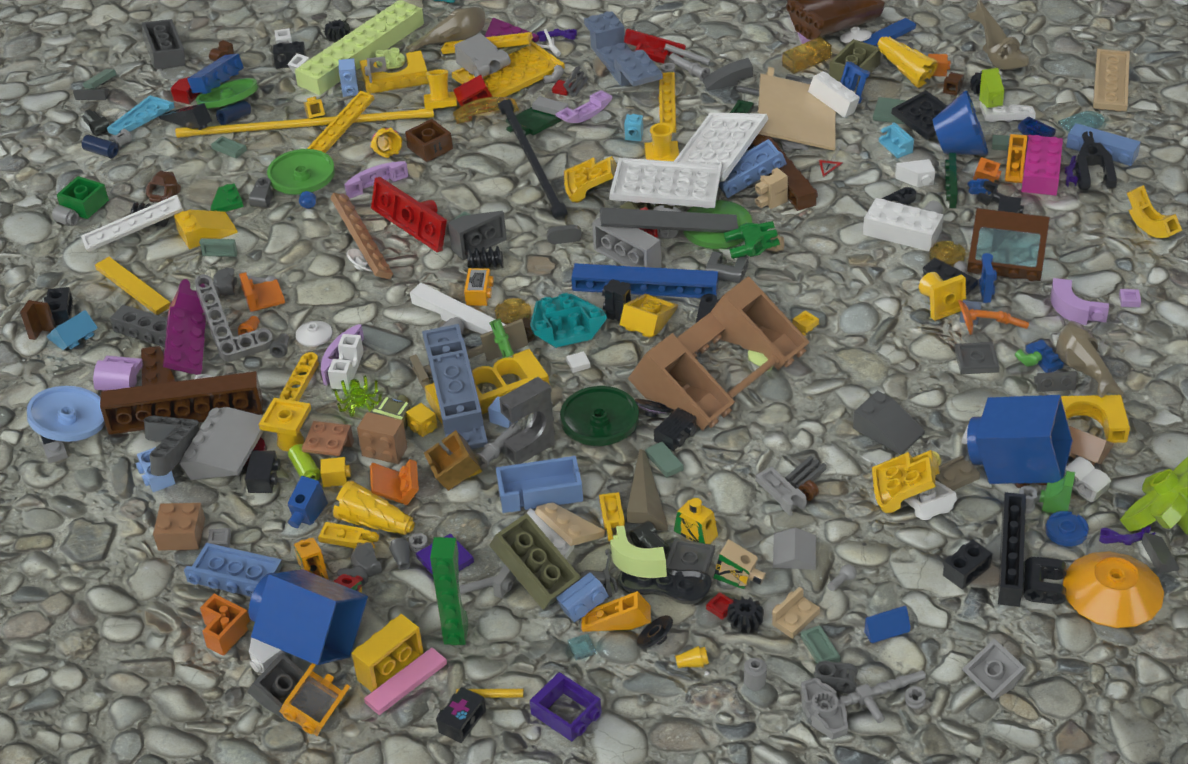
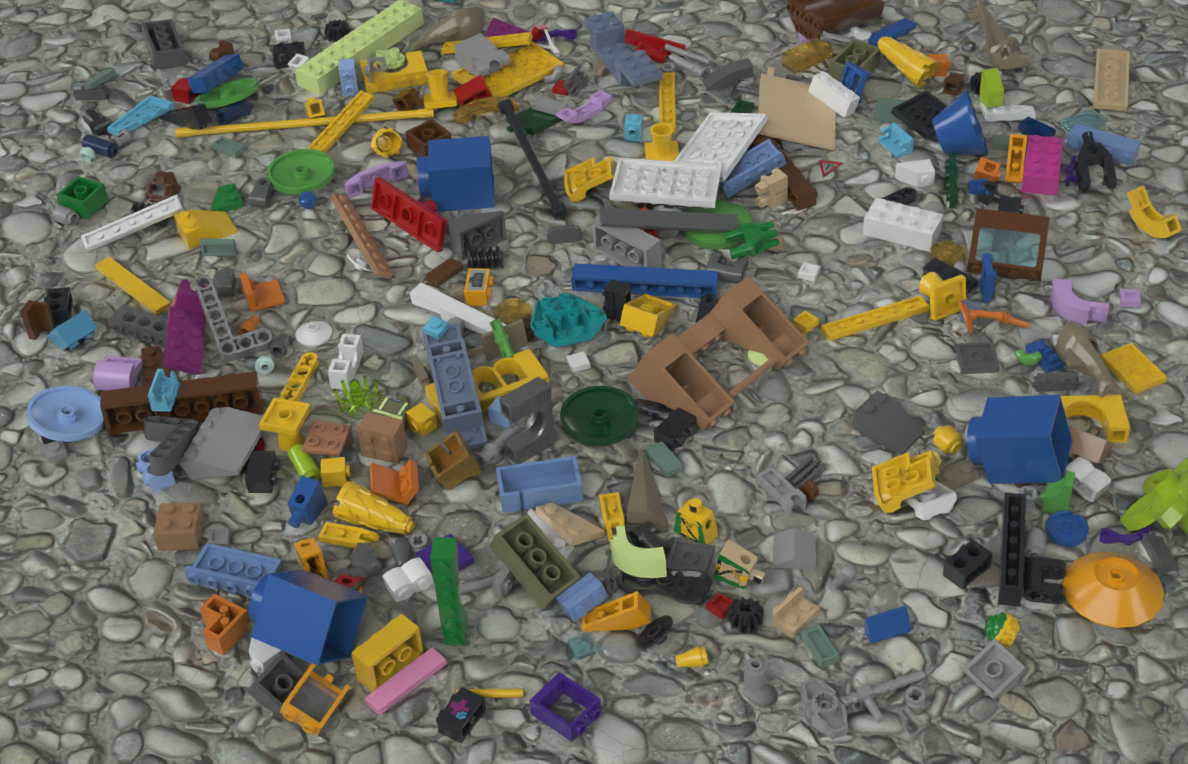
lavender slope [321,324,364,386] -> none
dark grey piece [814,661,858,694] -> none
none -> light aqua plate [79,147,96,162]
none -> medium azure hinge [148,369,181,411]
none -> light aqua plate [255,356,274,374]
none -> white brick [383,558,433,602]
none -> reddish brown brick [392,87,424,111]
none -> blue container [417,136,495,212]
none -> medium azure plate [423,316,449,339]
none -> reddish brown tile [425,258,463,287]
none -> red tile [531,24,548,41]
none -> white tile [797,262,821,282]
none -> light grey pin [820,31,869,46]
none -> yellow tile [821,295,929,341]
none -> yellow head [933,425,963,455]
none -> piece [984,612,1020,648]
none -> light grey brick [1024,528,1046,558]
none -> yellow tile [1100,343,1167,394]

